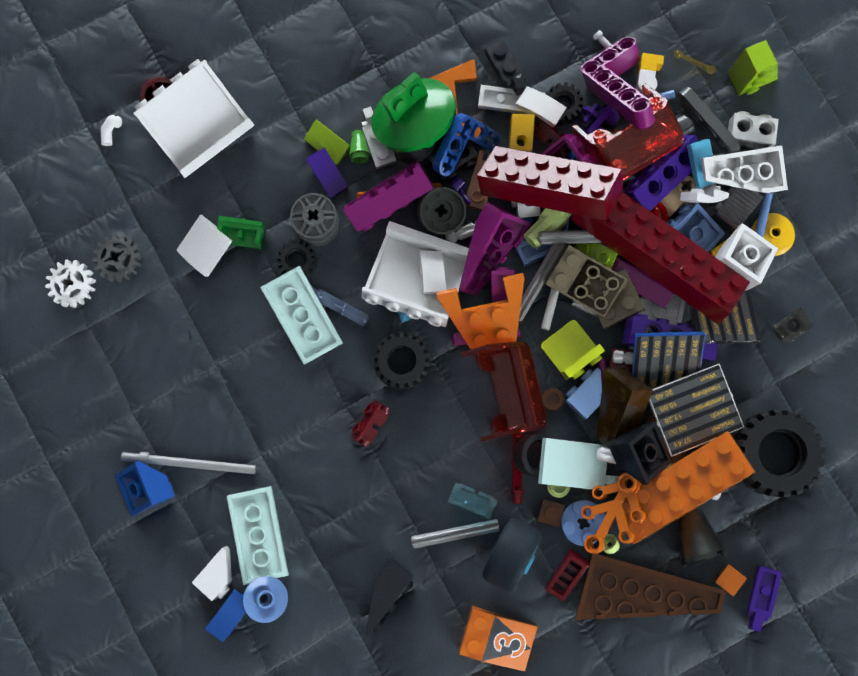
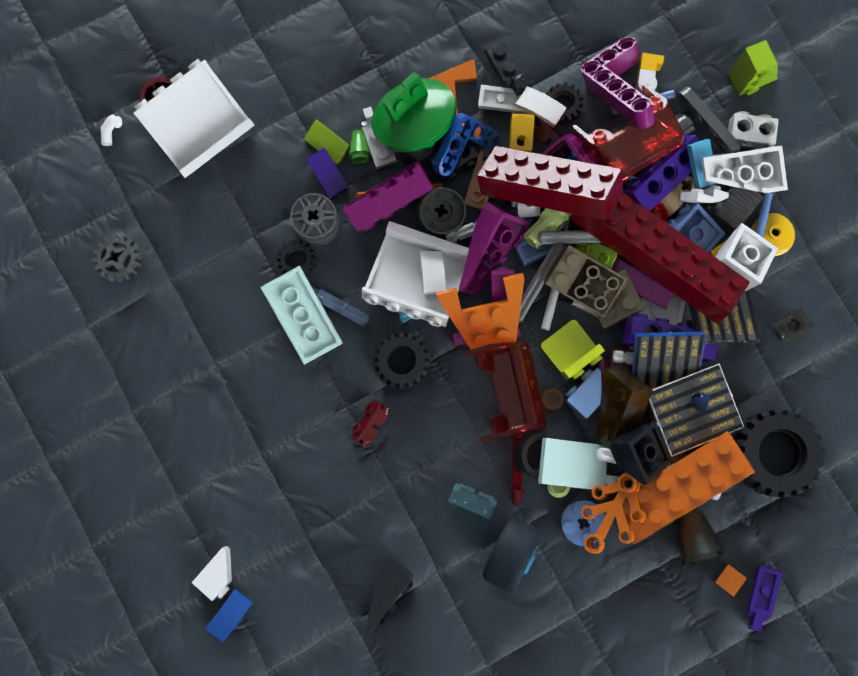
white gear [45,260,96,308] -> none
blue slope [114,461,174,517] -> none
light grey bar [121,452,256,474] -> none
white slope [177,215,232,277] -> none
green hinge [217,216,266,250] -> none
light aqua tile [227,486,289,585] -> none
medium blue dish [243,576,288,623] -> none
light grey axle [411,519,500,548] -> none
dark purple hand [450,177,472,205] -> none
orange slope [459,606,538,671] -> none
reddish brown plate [537,499,565,527] -> none
dark red slope [545,549,589,602] -> none
reddish brown wing [575,553,726,620] -> none
dark purple hips [581,103,620,142] -> none
white piece [593,30,612,49] -> none
yellowish green hinge [603,534,620,554] -> none
clear yellow hinge [674,50,716,74] -> none
none -> dark blue hinge [691,392,710,412]

